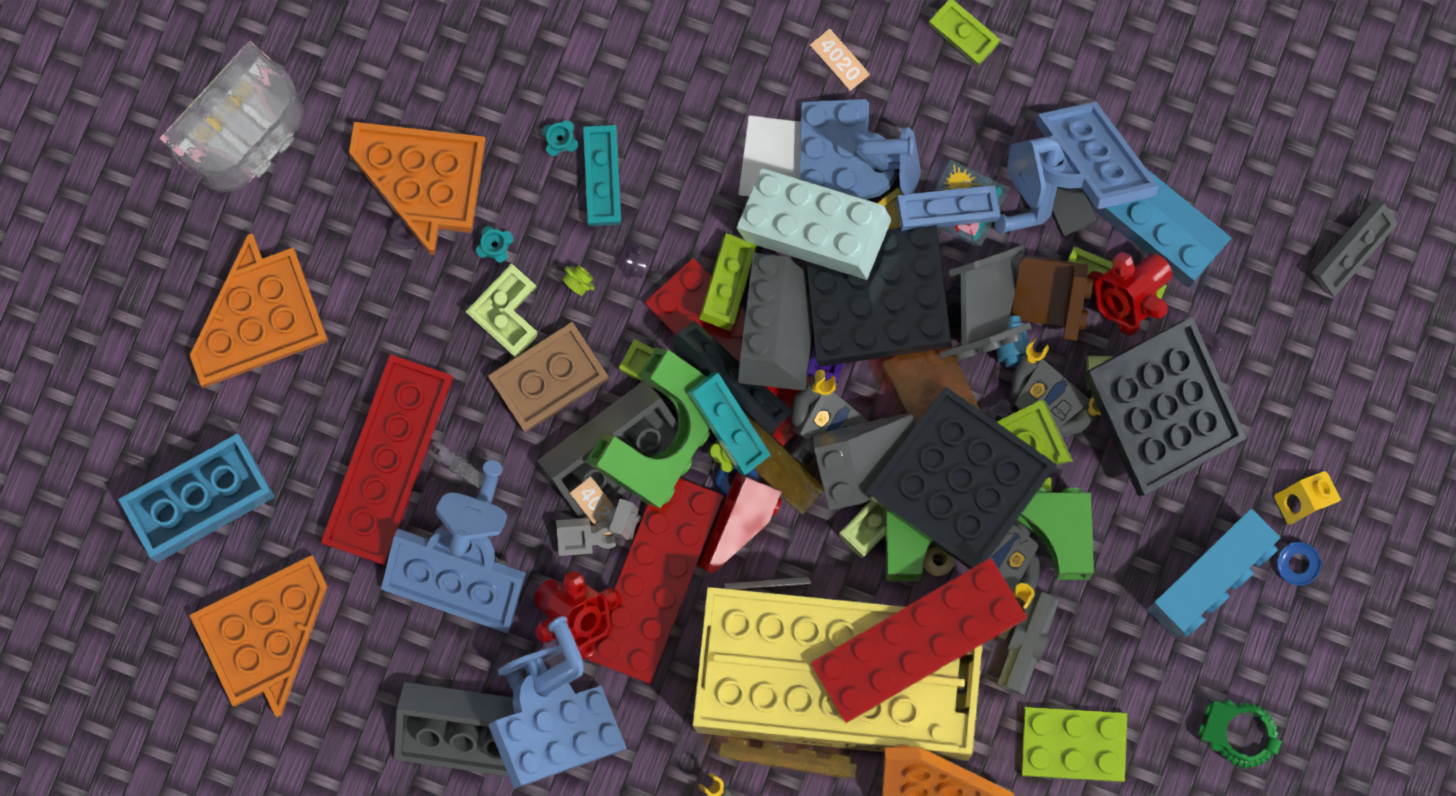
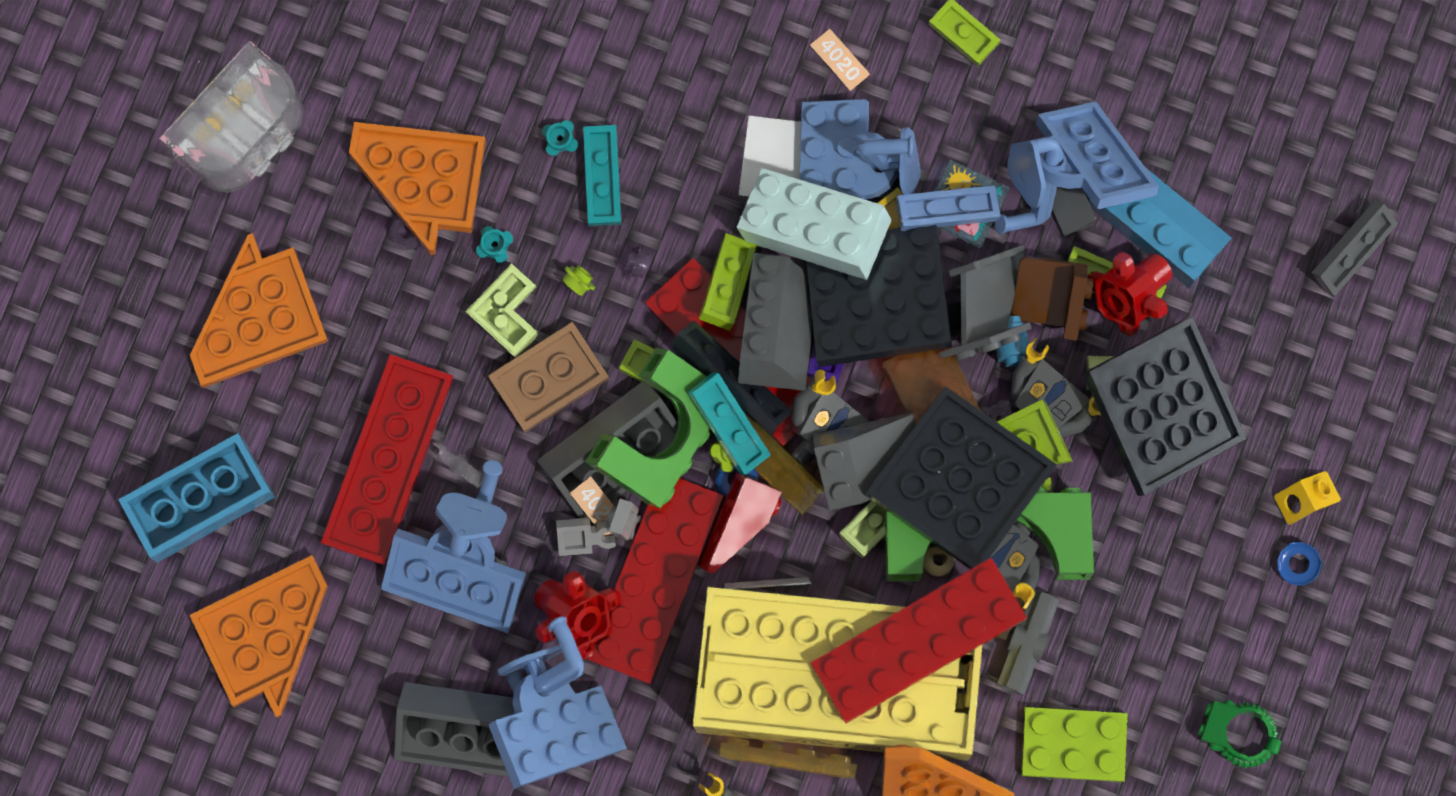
dark azure brick [1147,508,1281,639] -> none

